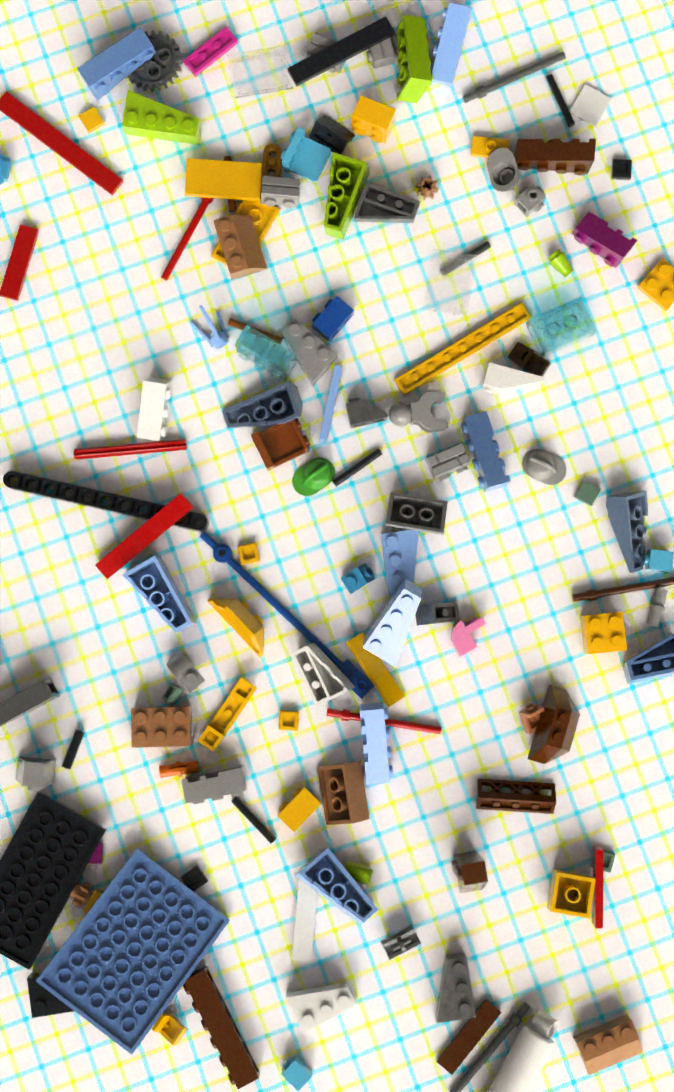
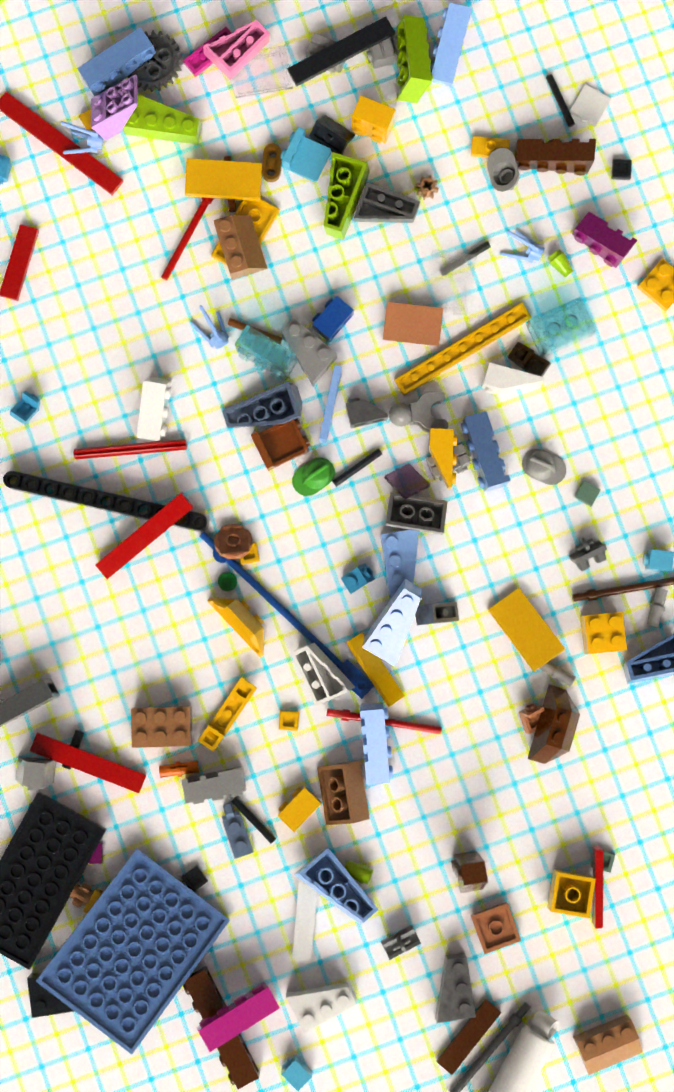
light blue wedge [122,555,197,633] -> none
yellow bracket [152,1013,187,1046] -> none
sand green tile [162,682,183,707] -> none
light grey brick [166,651,205,693] -> none
light grey brick [260,176,300,208] -> none
bright pink brick [451,616,486,657] -> none
dark grey bar [463,52,566,103] -> none
reddish brown fence [476,778,556,814] -> none
light grey brick [514,183,546,217] -> none
sand blue wedge [606,491,648,573] -> none
none -> dark azure bracket [10,391,40,425]
none -> red tile [29,732,146,793]
none -> light blue plant [60,121,103,154]
none -> lavender slope [91,74,138,140]
none -> dark pink wedge [197,982,280,1052]
none -> bright pink wedge [203,20,270,80]
none -> nougat tile [214,524,252,559]
none -> green tile [218,572,237,591]
none -> sand blue hinge [222,803,254,859]
none -> nougat tile [383,302,443,346]
none -> clear purple piece [384,463,430,499]
none -> yellow slope [429,428,457,489]
none -> nougat plate [470,902,521,954]
none -> yellow tile [488,588,565,672]
none -> light blue plant [500,230,545,263]
none -> light grey pin [539,662,576,687]
none -> dark grey hips [568,537,607,571]

